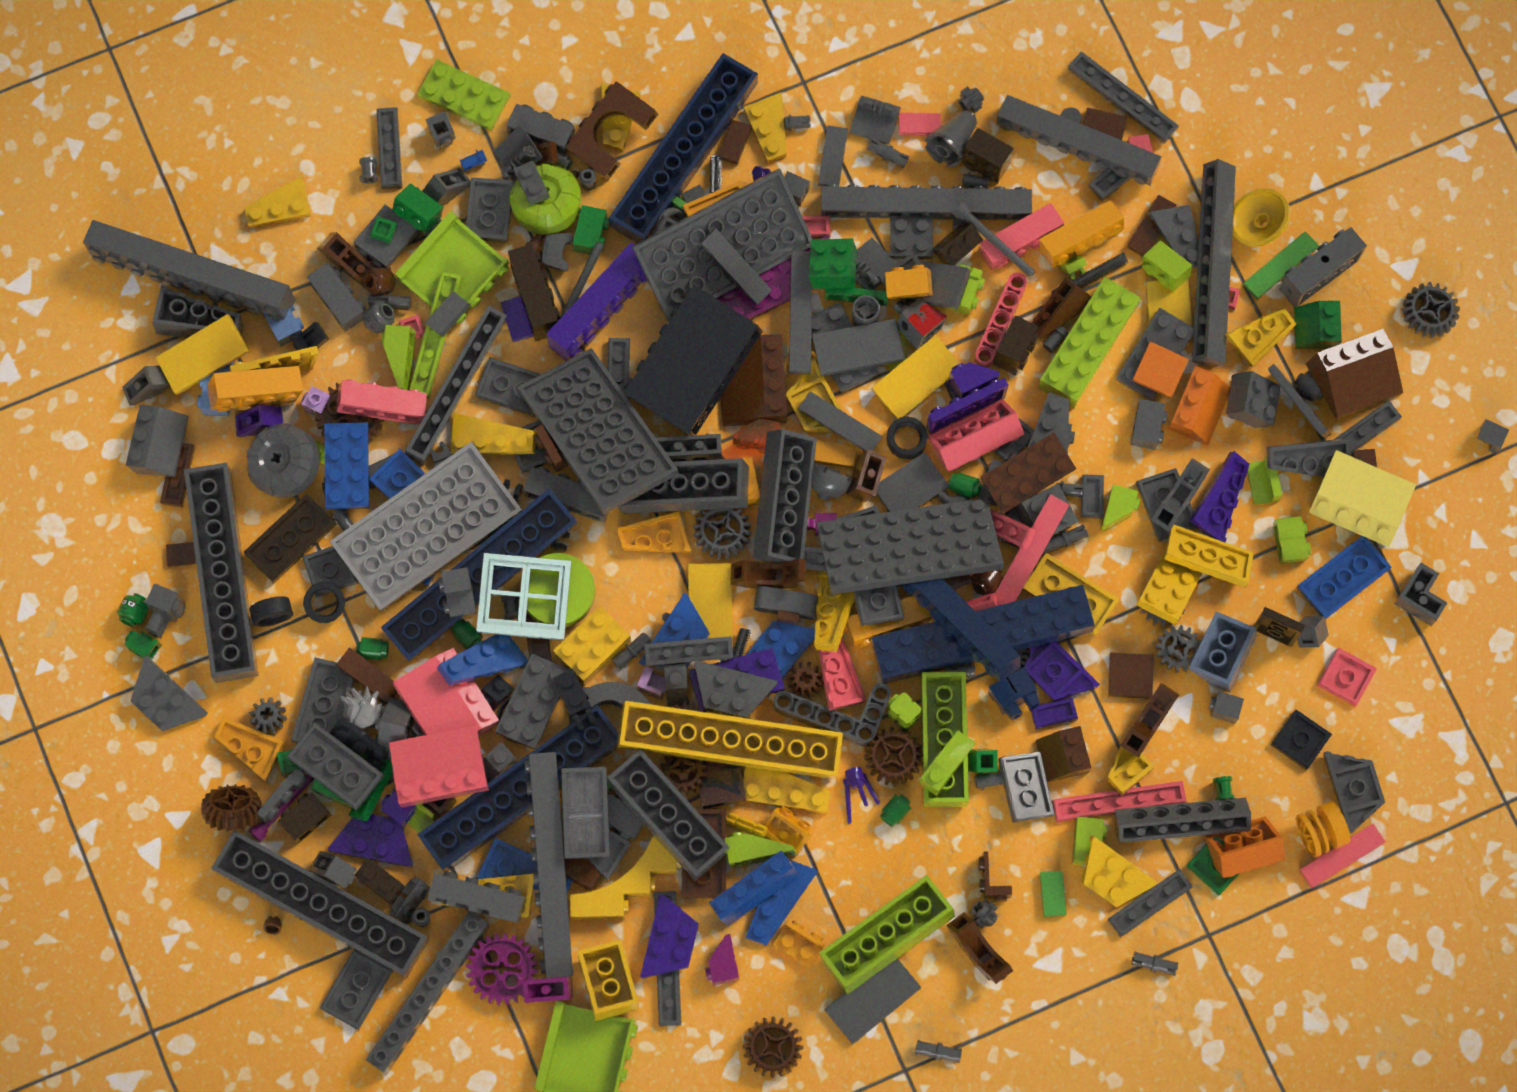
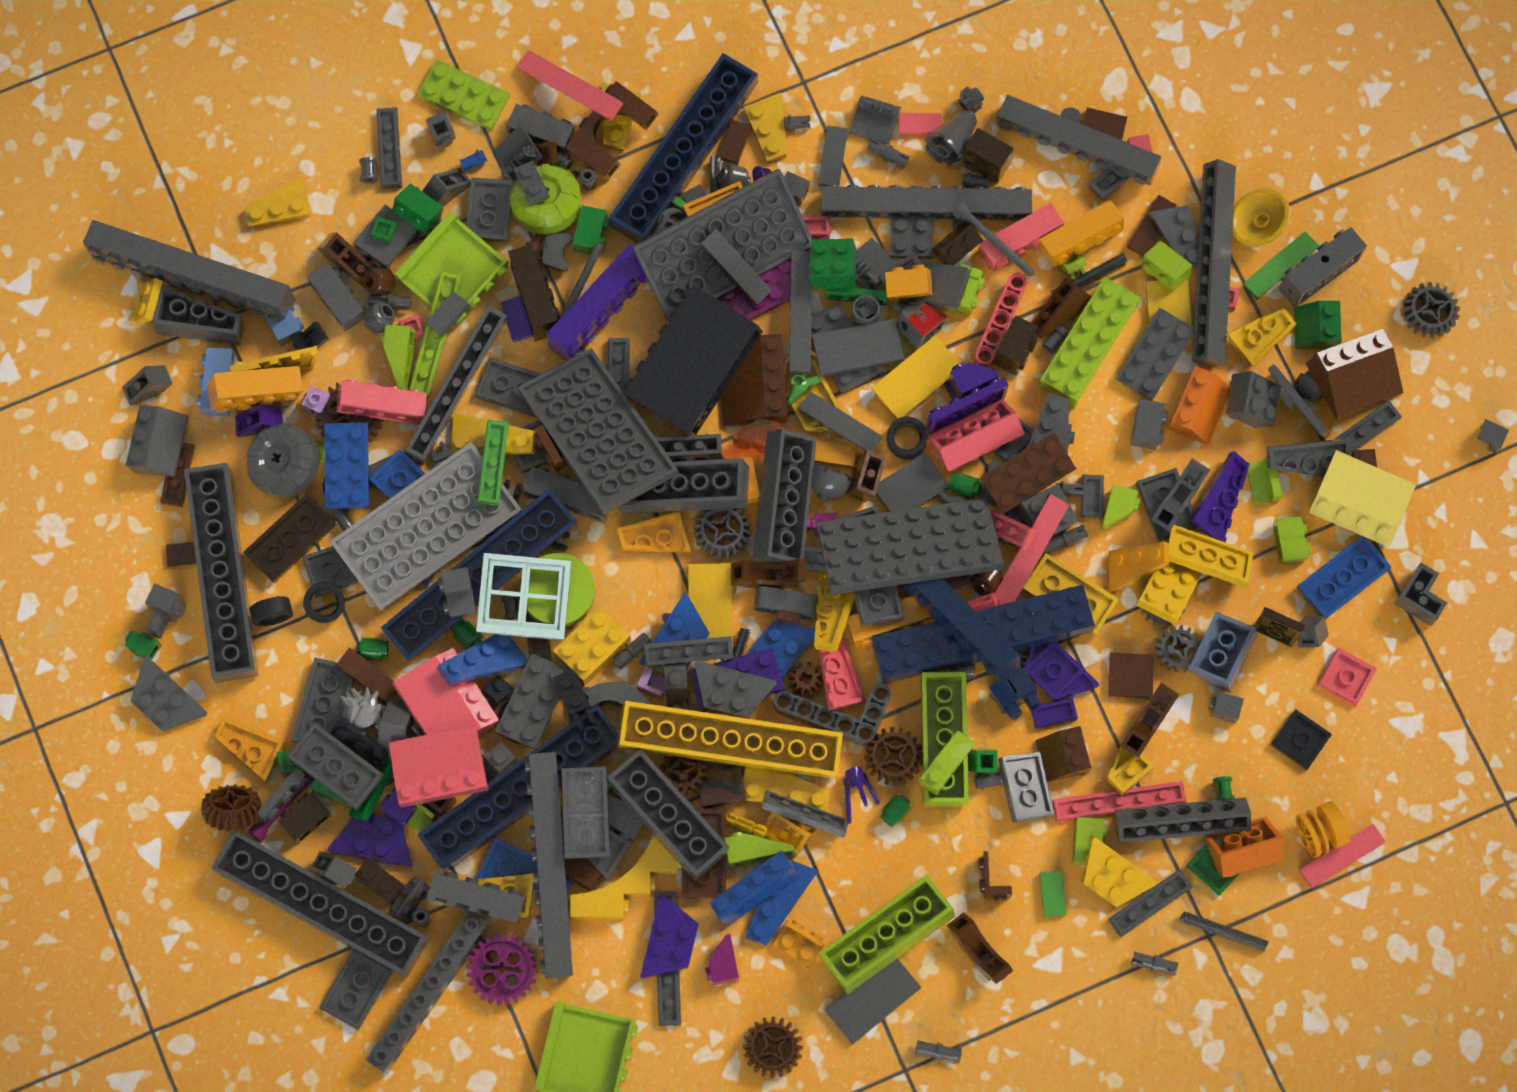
green head [117,593,149,627] -> none
yellow tile [155,314,249,395] -> none
dark grey gear [249,697,287,734] -> none
reddish brown hinge [263,916,282,935] -> none
magenta slope [523,976,573,1003] -> none
yellow brick [578,939,639,1021] -> none
lime brick [887,692,922,733] -> none
dark grey gear [970,899,998,928] -> none
dark grey plate [1068,51,1179,143] -> none
orange tile [1132,342,1189,398] -> none
dark grey wing [1323,751,1385,834] -> none
none -> yellow plate [128,278,163,326]
none -> bright green tile [477,420,509,506]
none -> coral tile [517,50,623,121]
none -> dark grey head [718,164,751,188]
none -> dark grey tile [761,790,848,838]
none -> bright green animal [786,374,819,406]
none -> light orange wing [1108,541,1169,595]
none -> dark grey axle [1180,911,1269,952]

